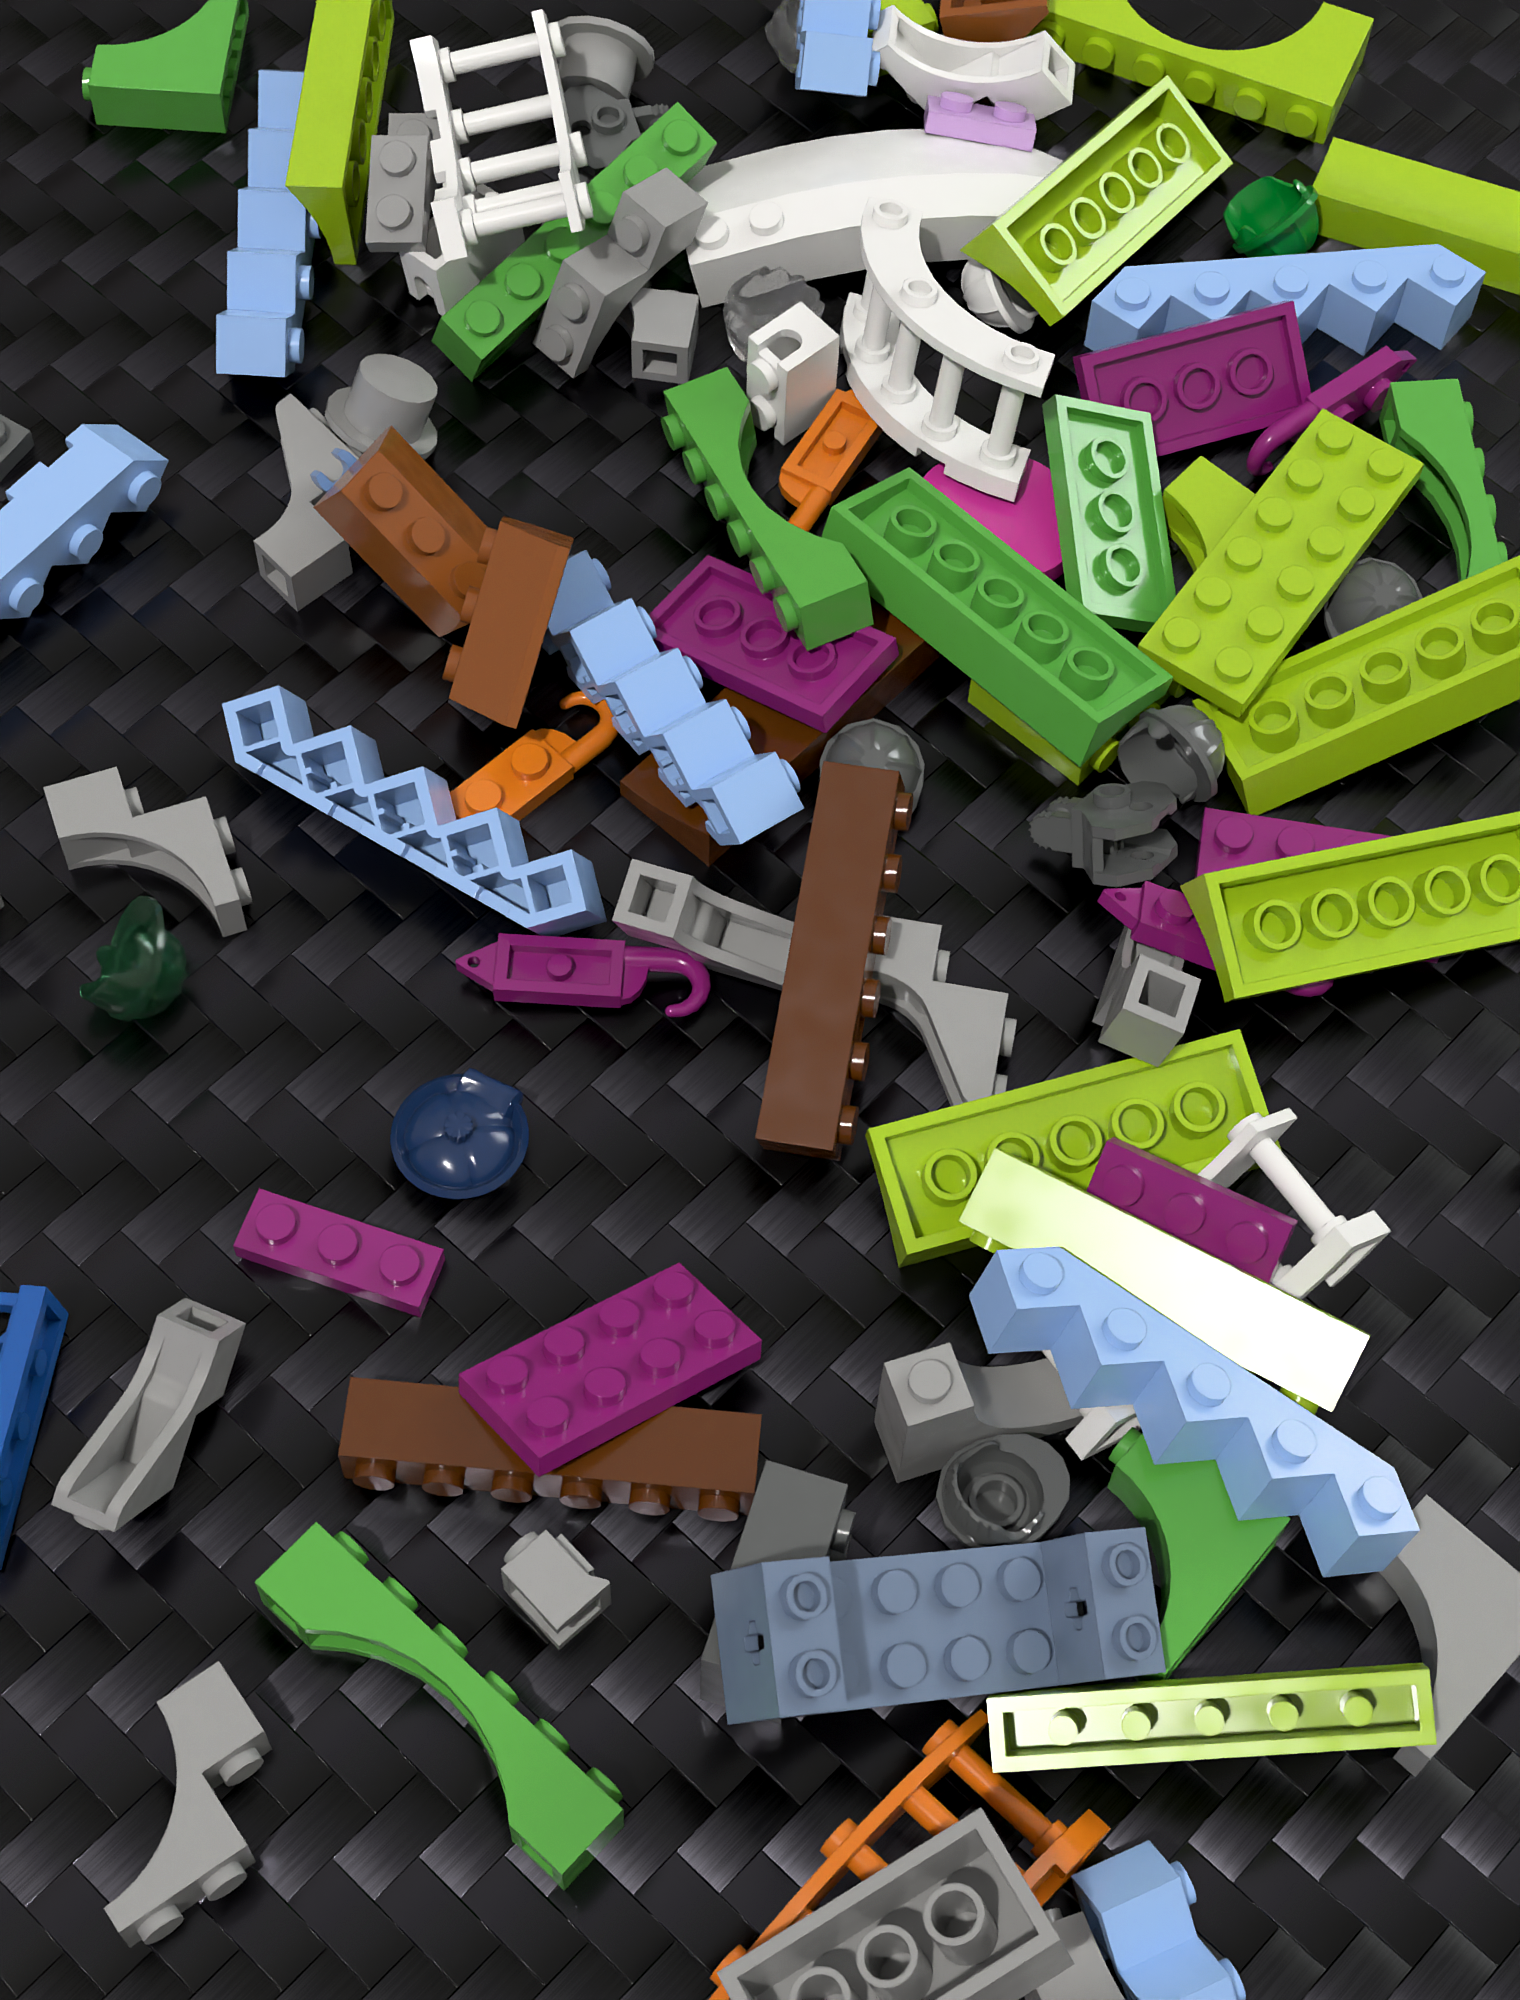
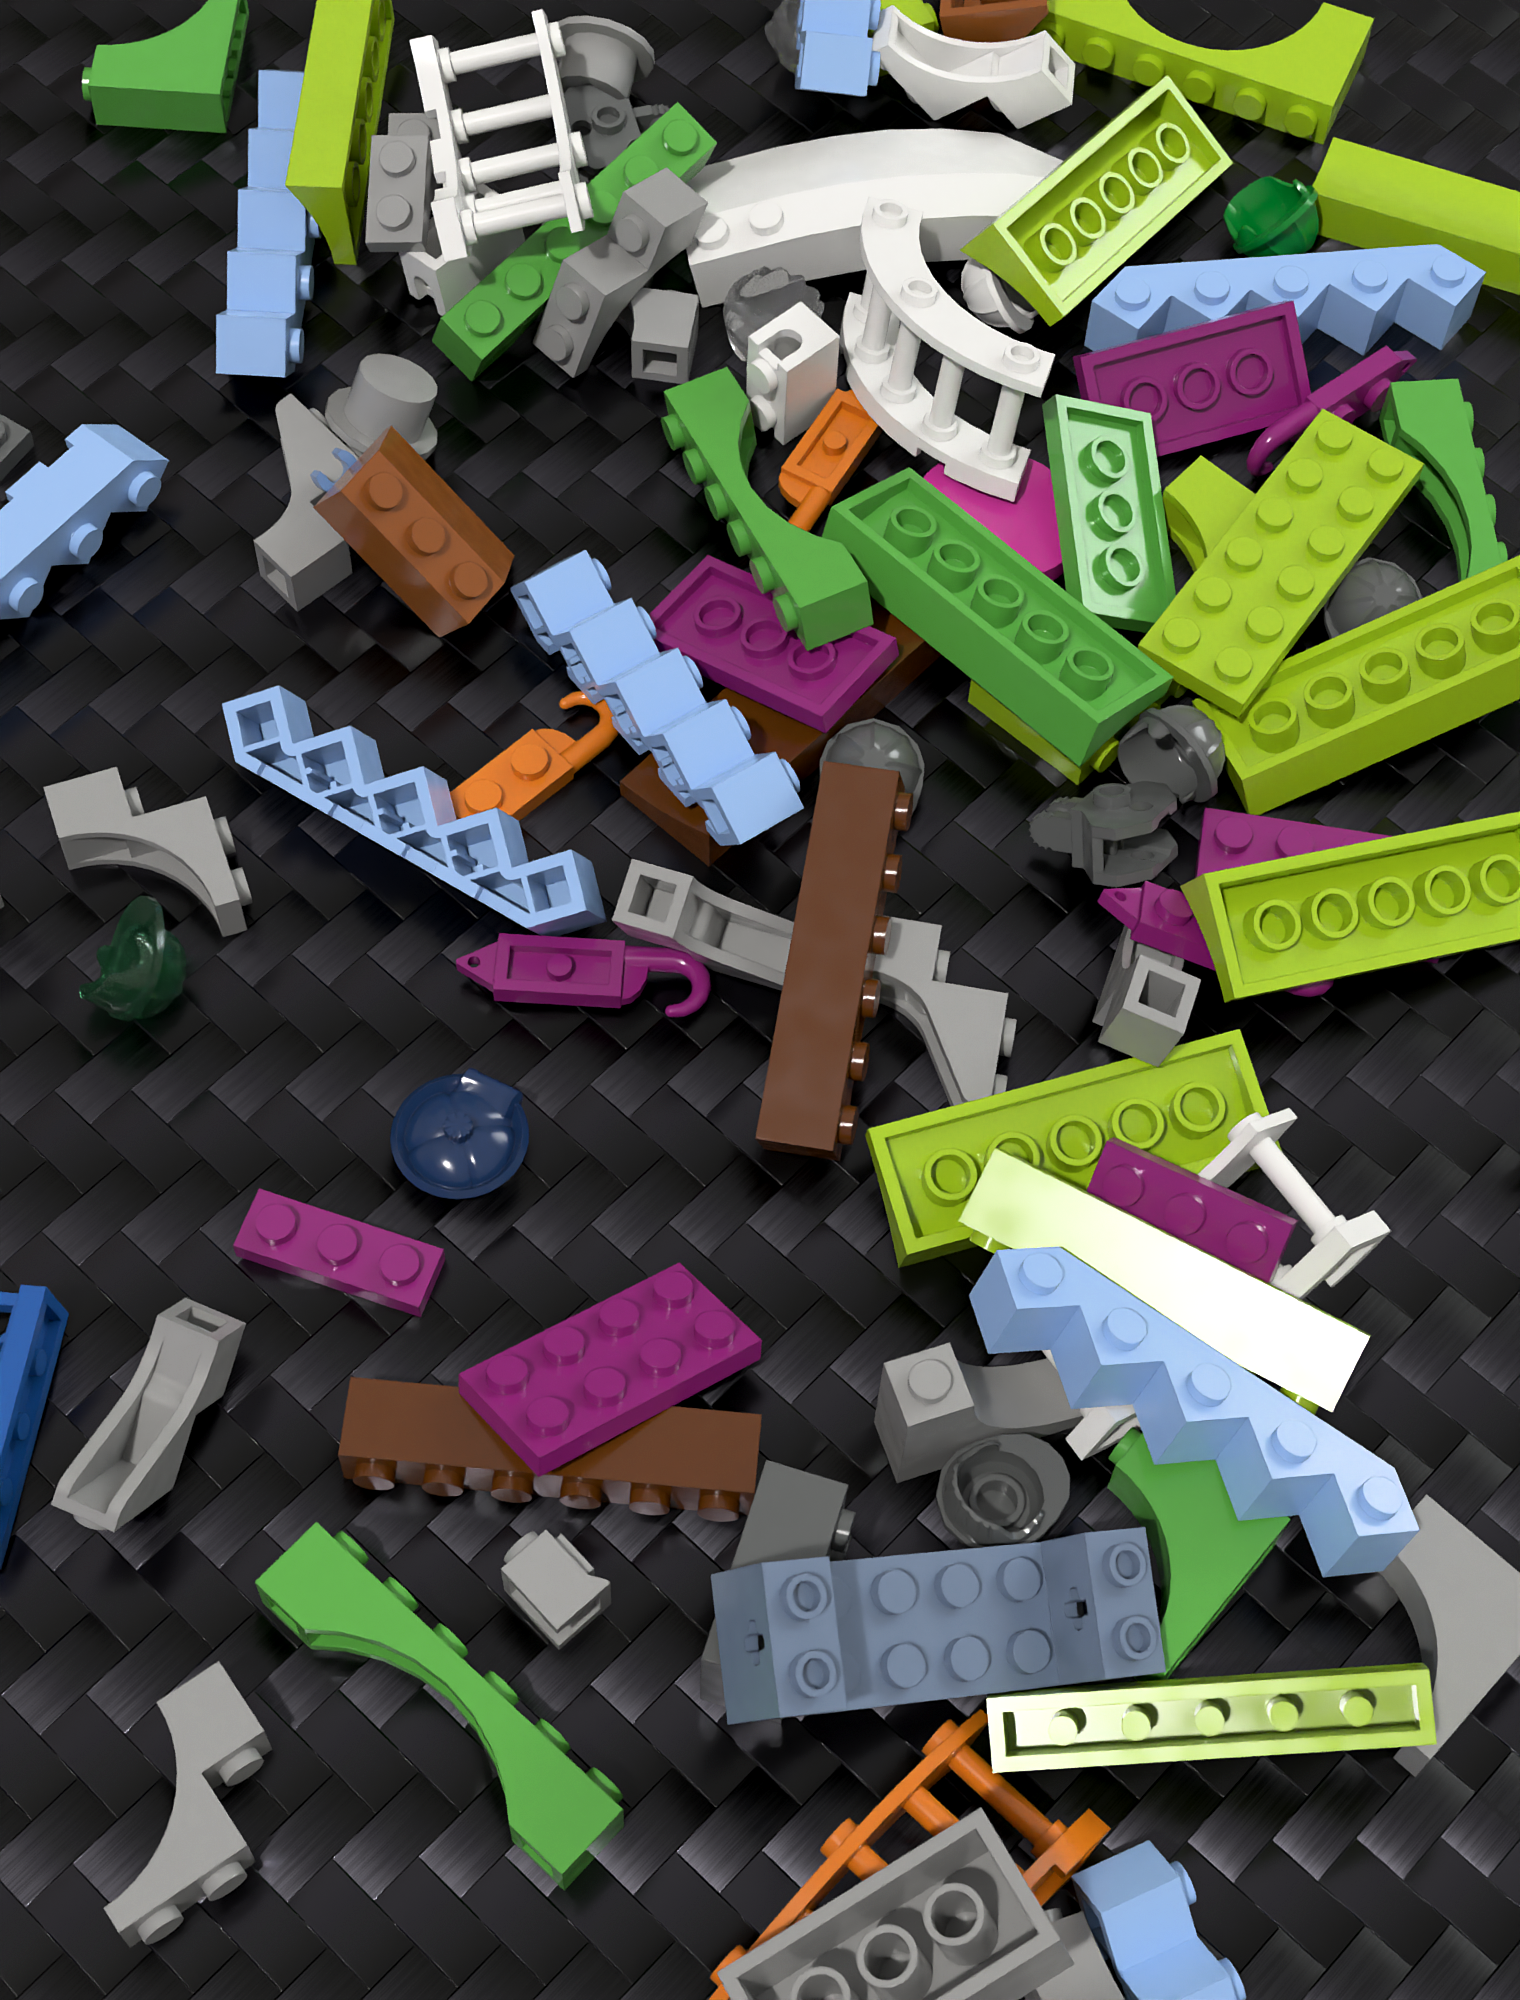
dark orange slope [442,516,574,729] -> none
lavender plate [924,91,1037,152] -> none

